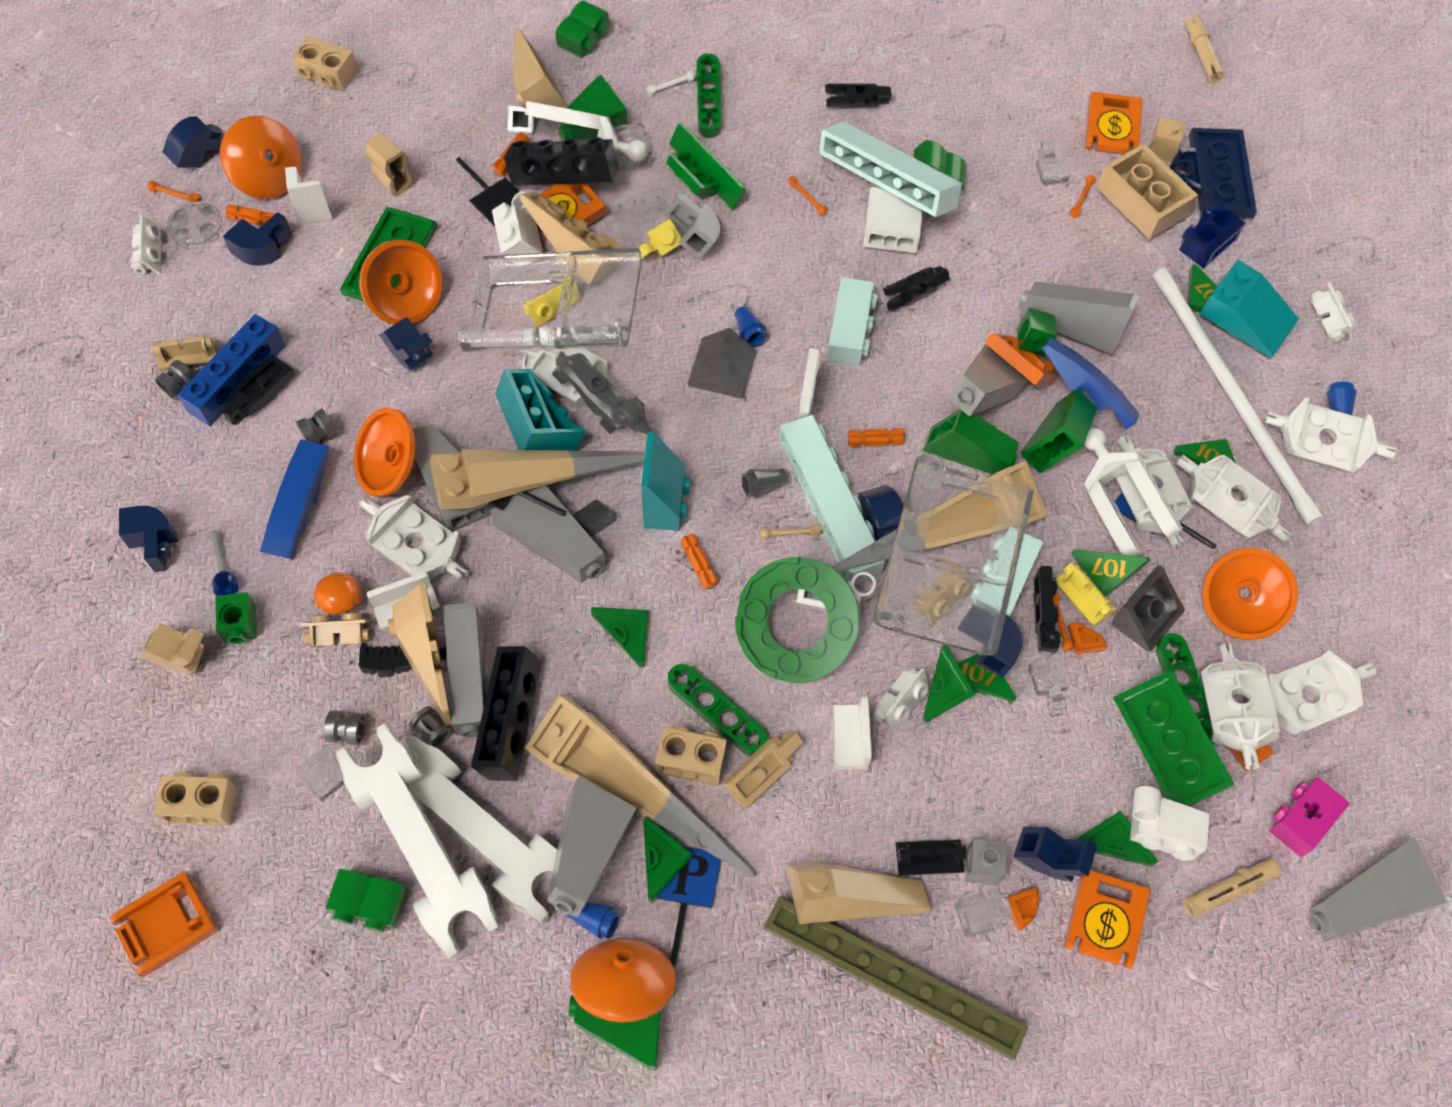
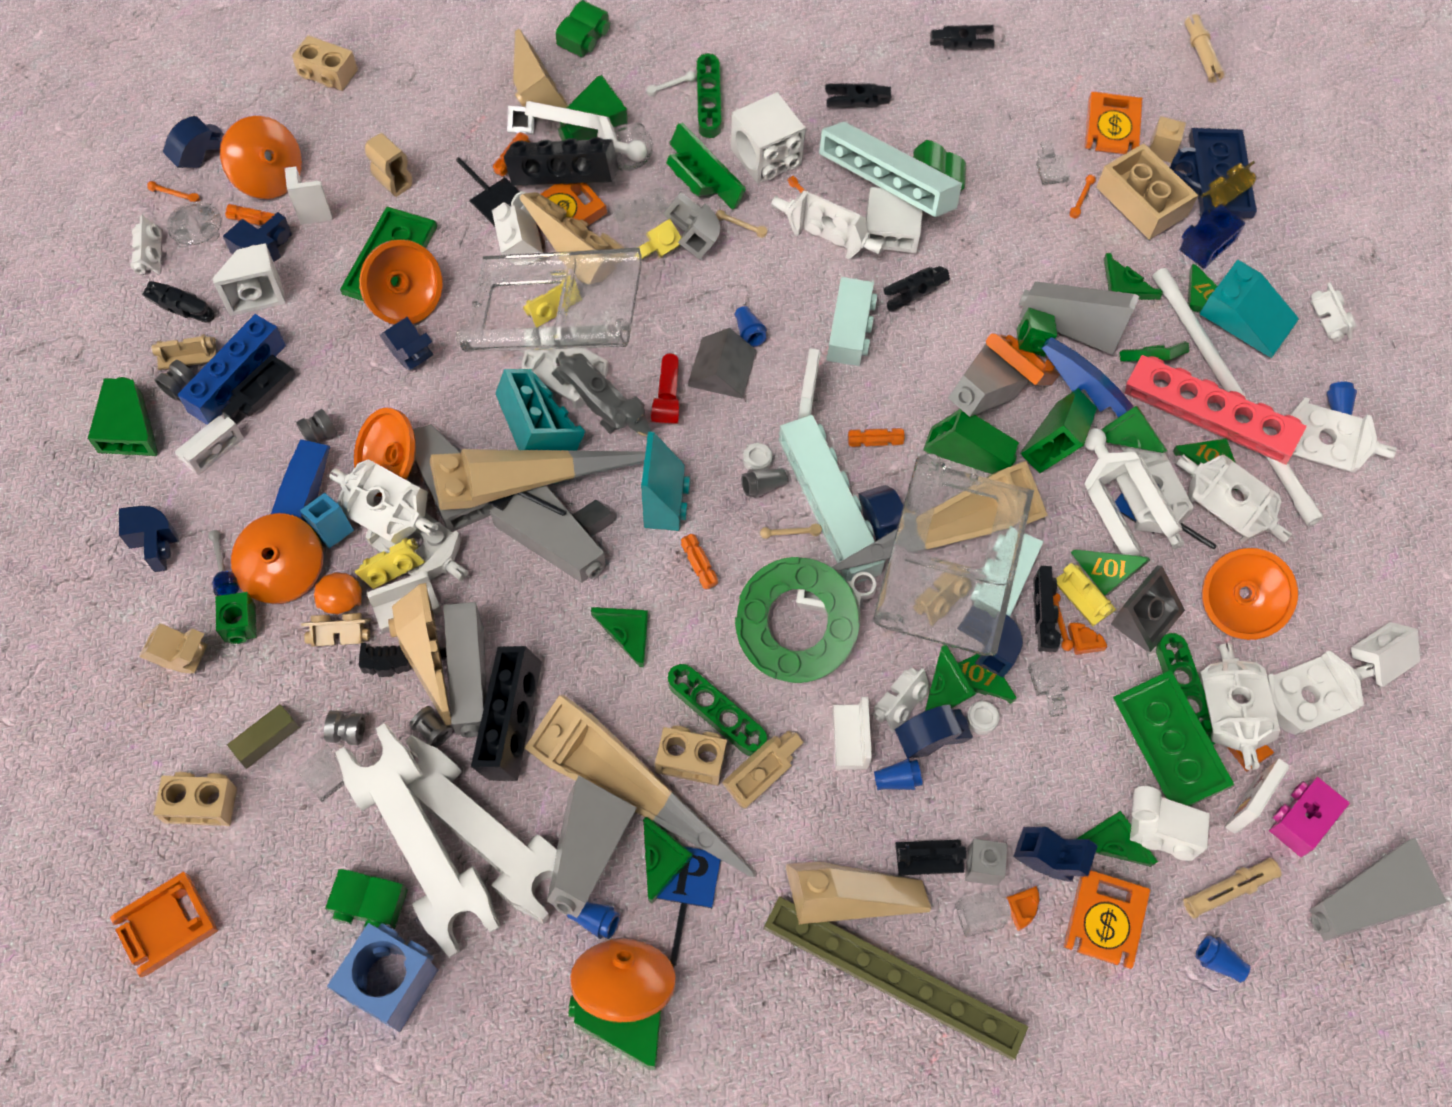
none -> green slope [87,377,158,456]
none -> black hinge [142,281,215,323]
none -> white panel [175,416,244,475]
none -> white slope [213,243,285,316]
none -> olive slope [227,704,300,769]
none -> orange dish [231,513,324,604]
none -> dark azure brick [300,493,354,548]
none -> medium blue brick [327,923,438,1033]
none -> white plate [330,459,438,544]
none -> light yellow hinge [355,538,425,589]
none -> red piece [651,353,679,424]
none -> tan hinge [715,210,767,238]
none -> white brick [731,92,805,184]
none -> white tile [743,443,772,470]
none -> white plate [771,190,884,259]
none -> blue cone [874,758,923,791]
none -> dark blue brick [894,704,973,758]
none -> black hinge [930,25,994,49]
none -> white tile [966,701,999,735]
none -> green tile [1101,406,1168,453]
none -> green tile [1104,253,1162,300]
none -> green tile [1120,341,1189,361]
none -> coral brick [1125,355,1307,465]
none -> blue cone [1195,935,1251,983]
none -> clear yellow hinge [1201,161,1257,207]
none -> white tile [1225,759,1289,834]
none -> white panel [1351,622,1420,687]

